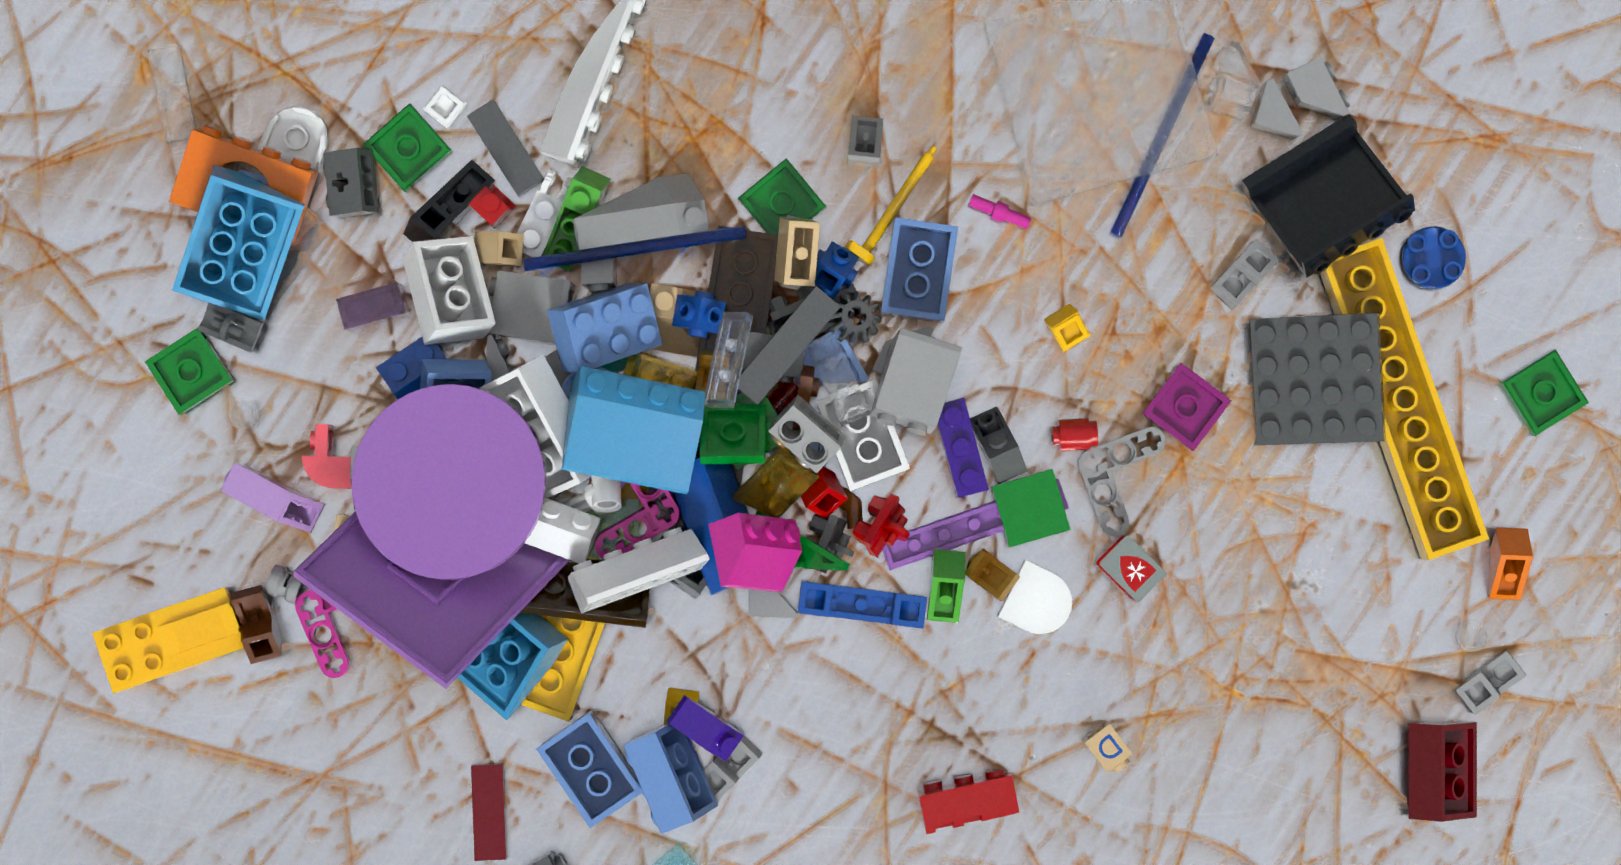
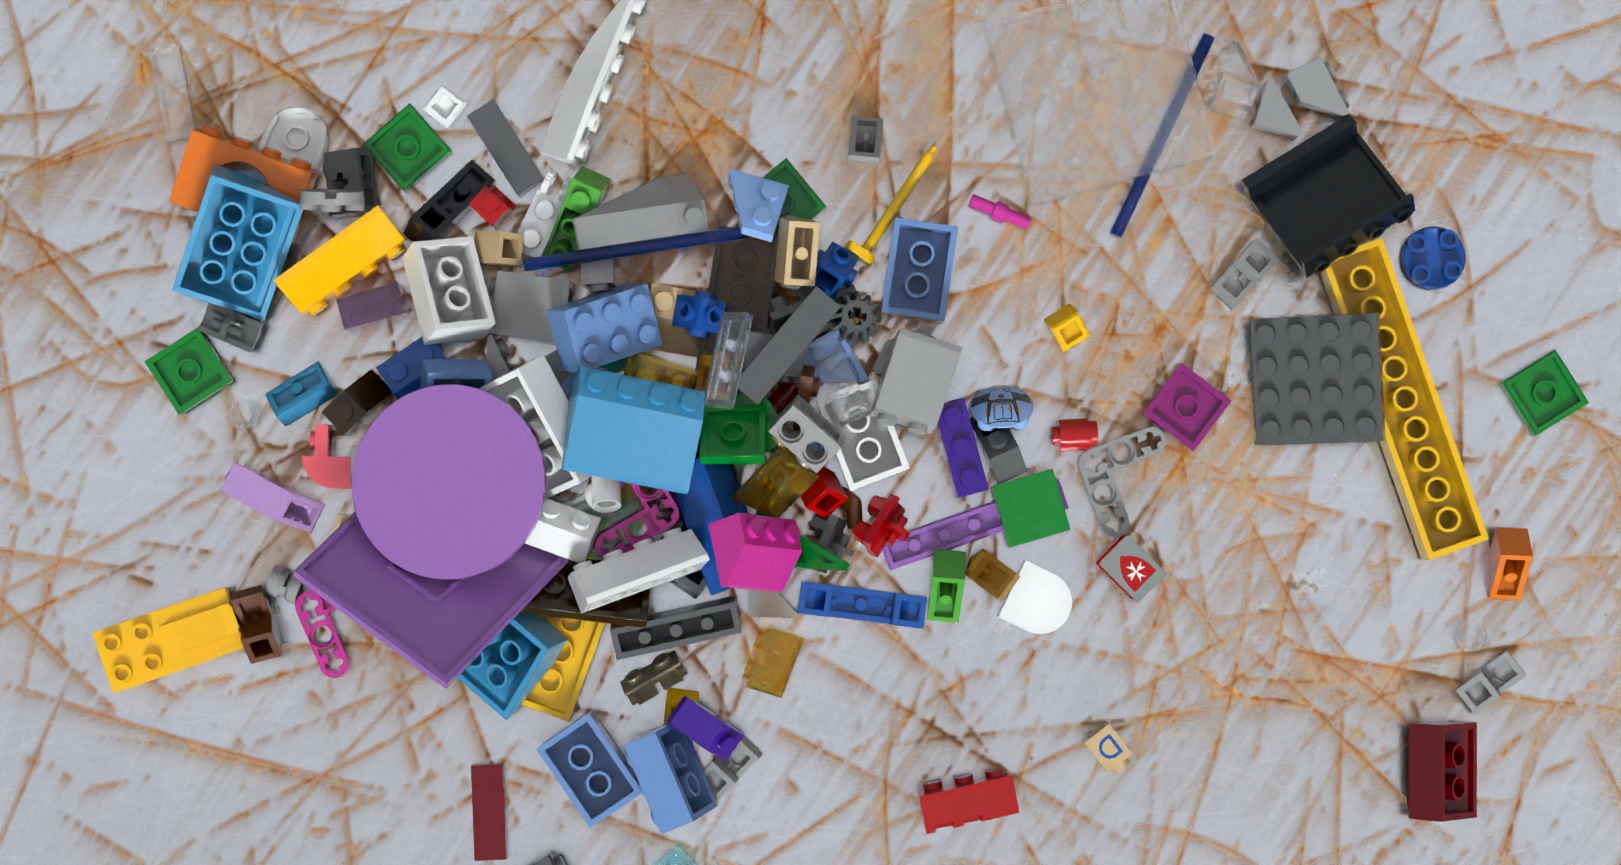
none -> dark azure slope [265,361,338,426]
none -> yellow slope [273,205,408,316]
none -> light grey plate [299,189,365,212]
none -> dark brown slope [321,369,393,436]
none -> dark grey brick [610,596,742,660]
none -> dark tan hinge [620,650,688,705]
none -> light blue wing [728,169,789,242]
none -> clear yellow slope [742,624,805,698]
none -> light blue dish [970,386,1033,431]

